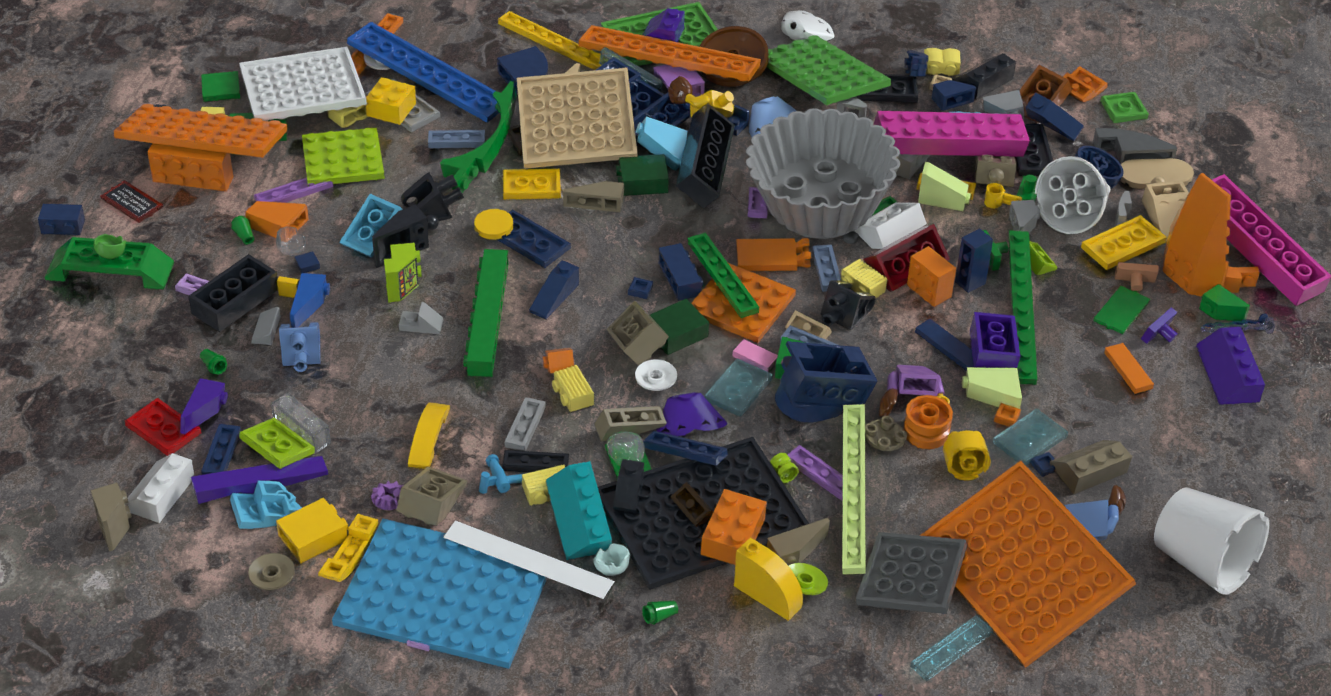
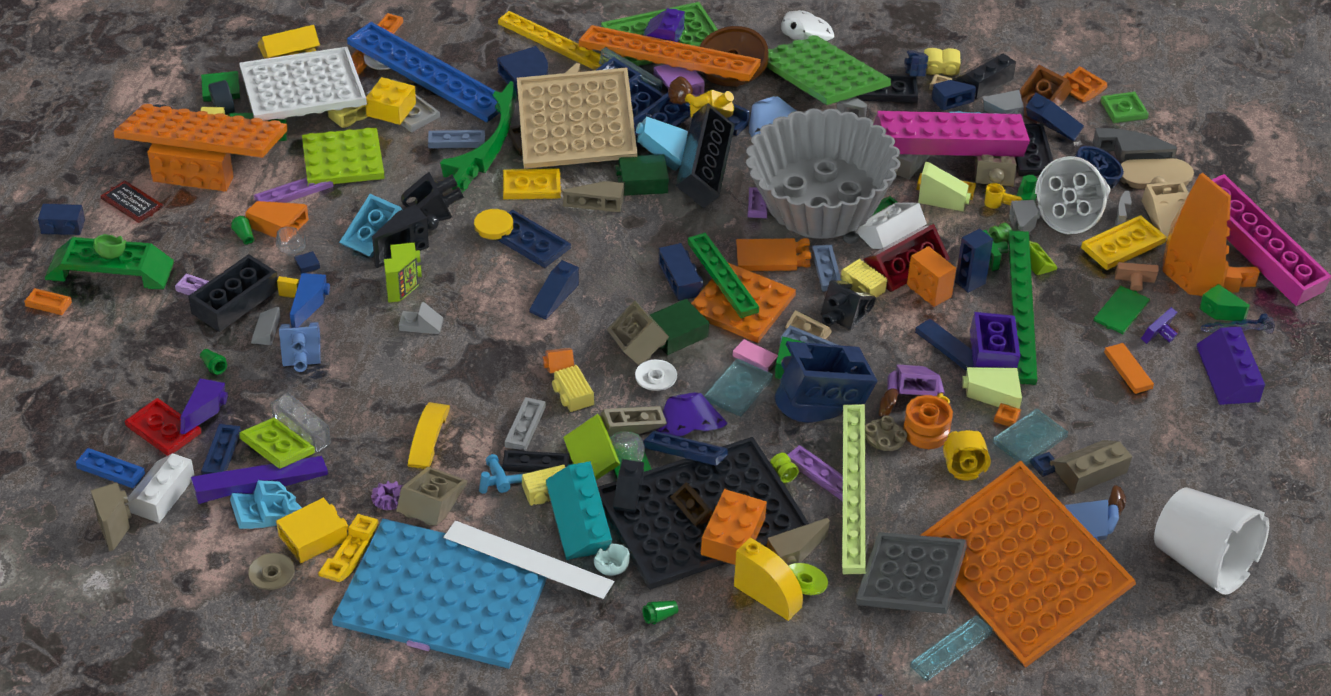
green brick [463,249,509,377] -> none
dark blue tile [628,277,653,299] -> none
none -> orange tile [24,288,72,315]
none -> blue plate [75,448,145,488]
none -> black wheel [208,80,235,115]
none -> yellow slope [257,25,320,59]
none -> lime tile [563,414,620,480]
none -> bright green wheel [989,222,1012,243]

